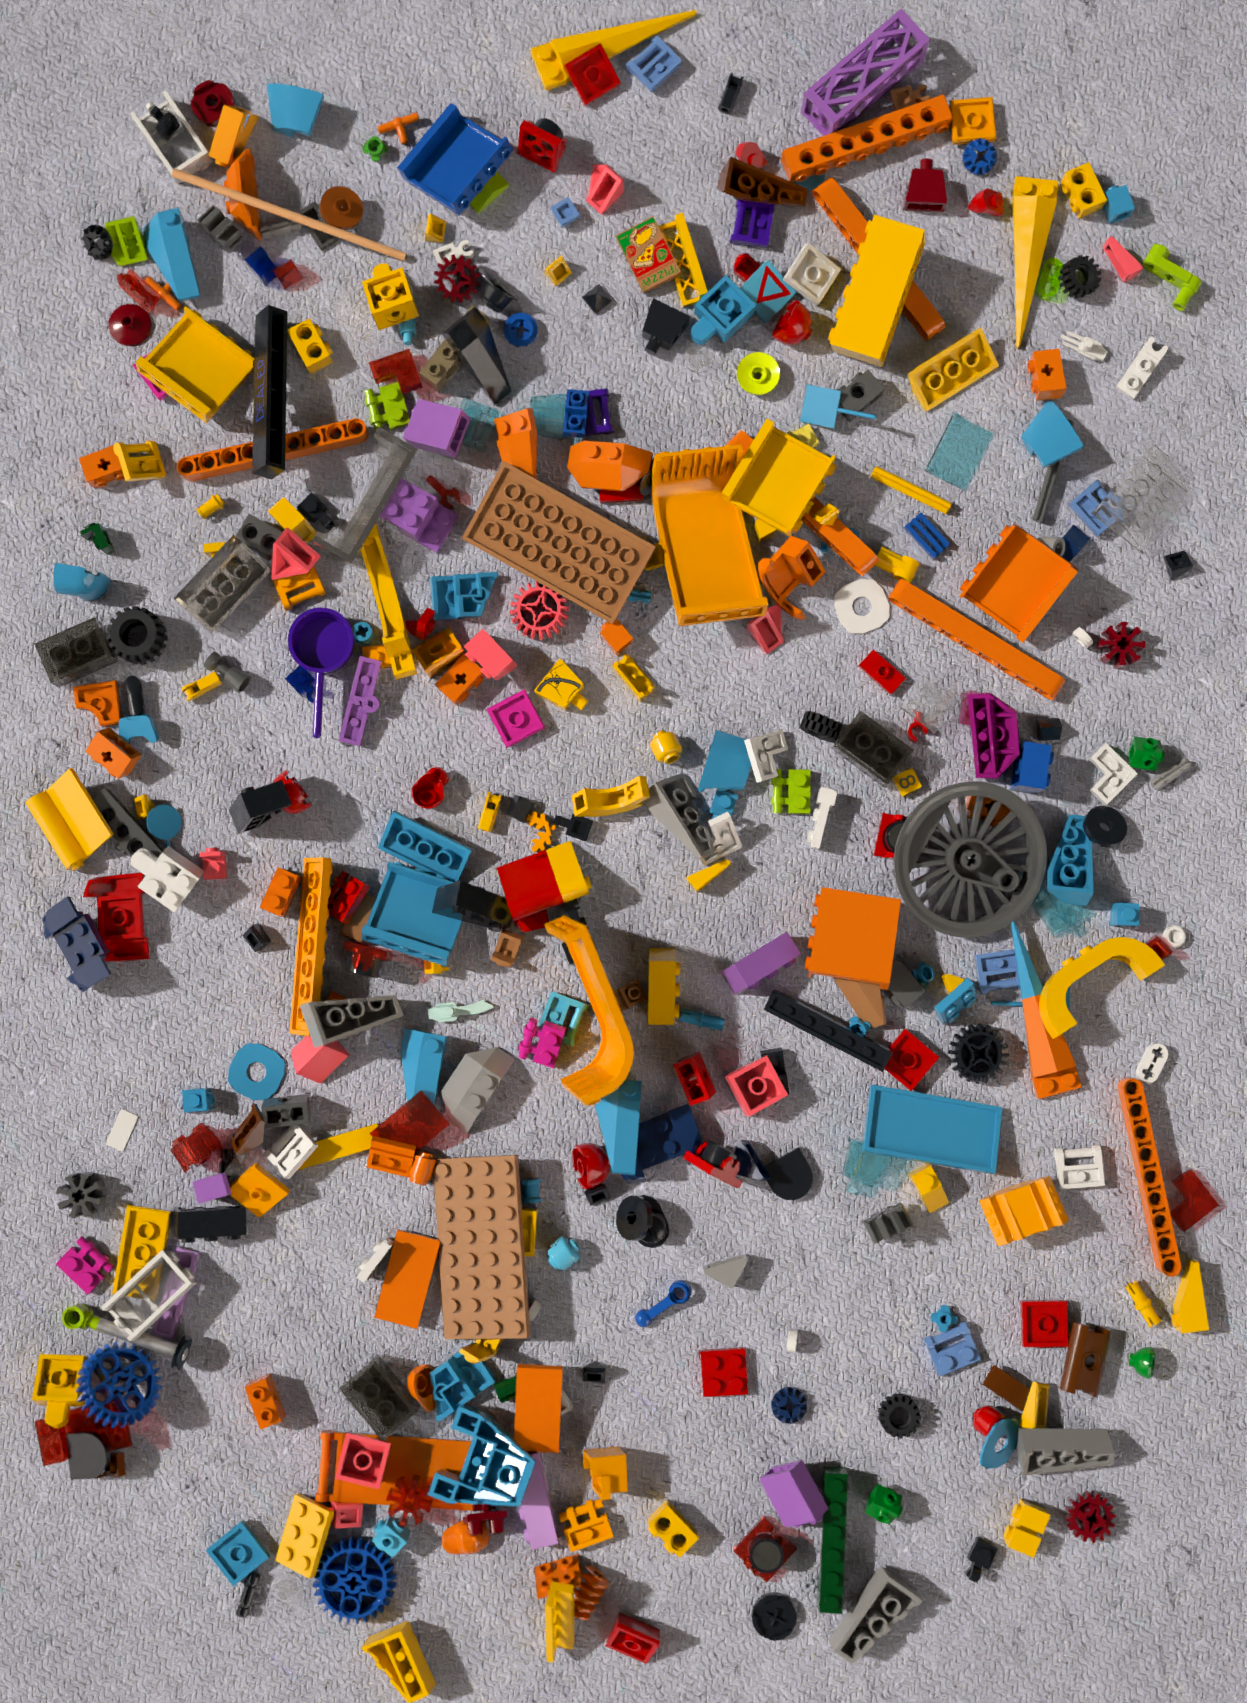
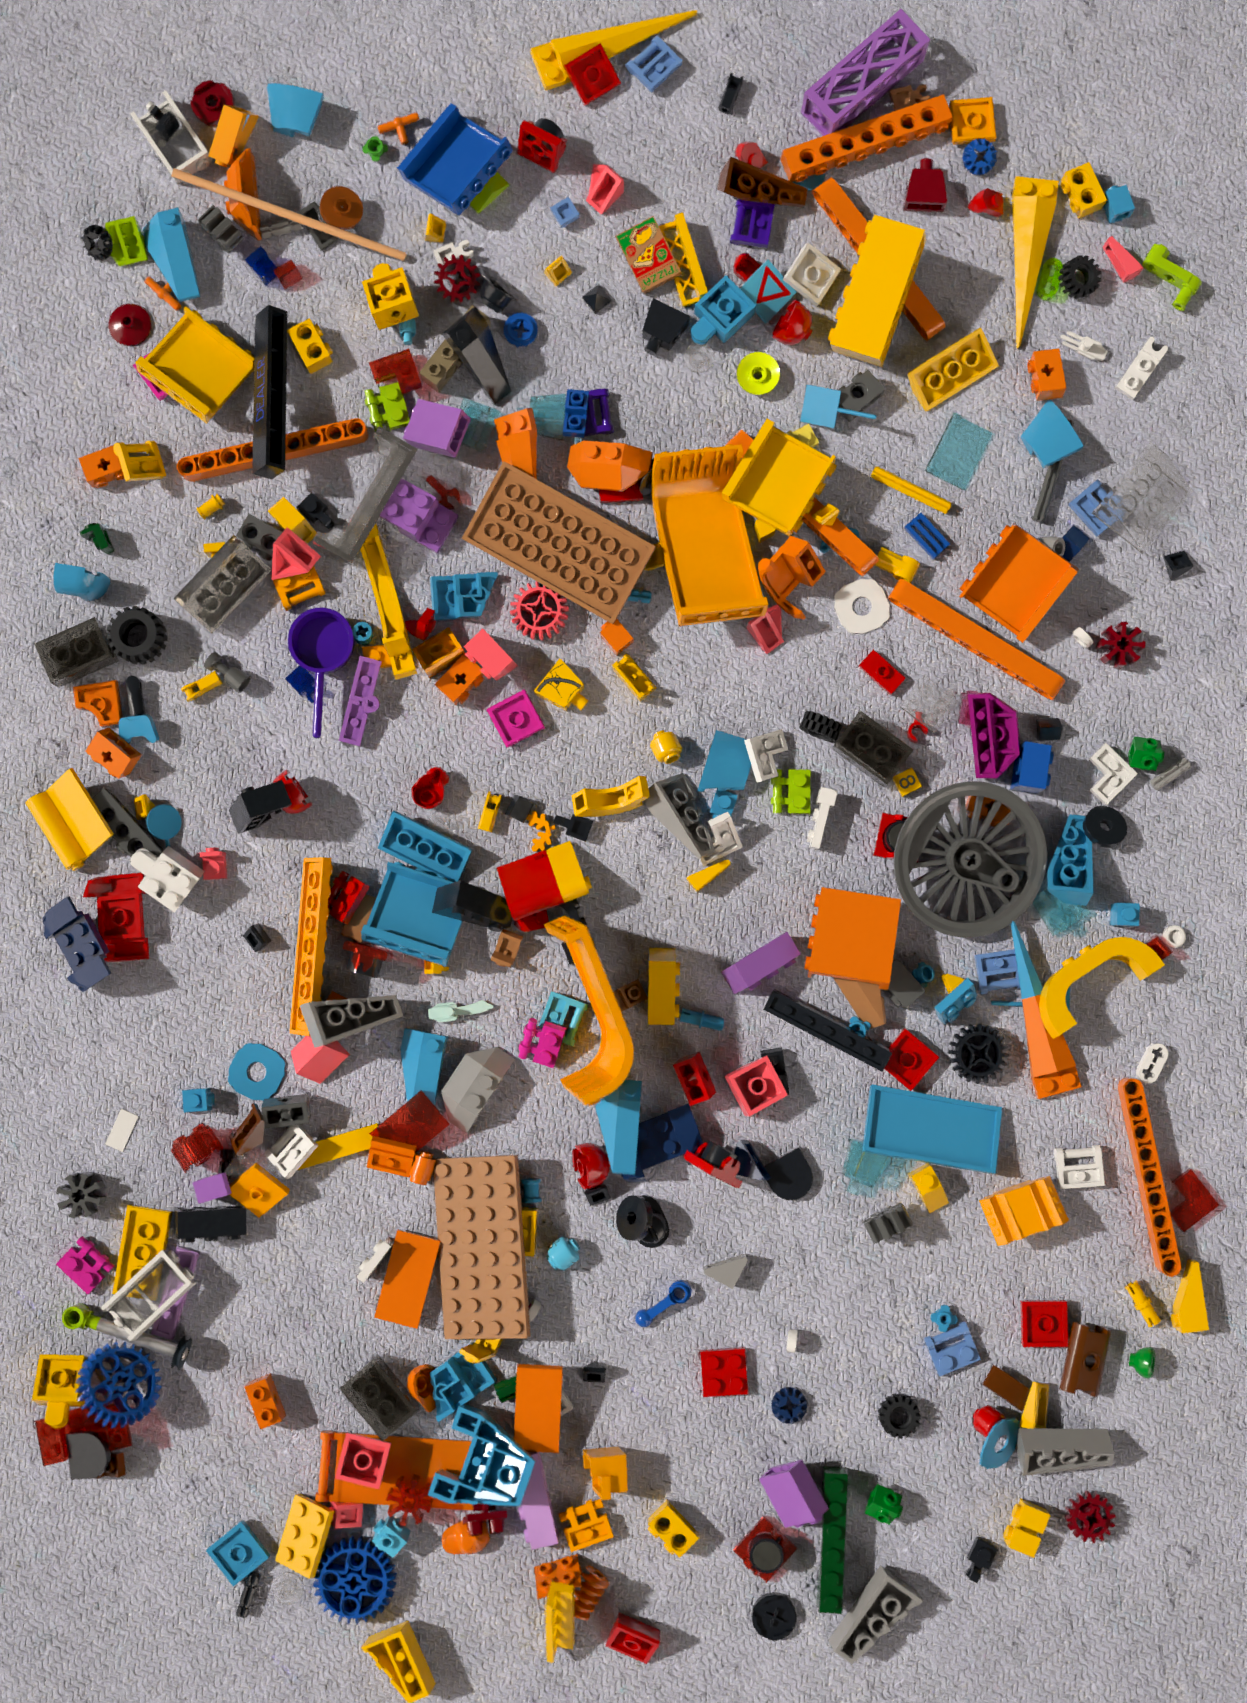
clear red hinge [116,269,161,314] -> none
orange brick [259,867,302,917] -> none

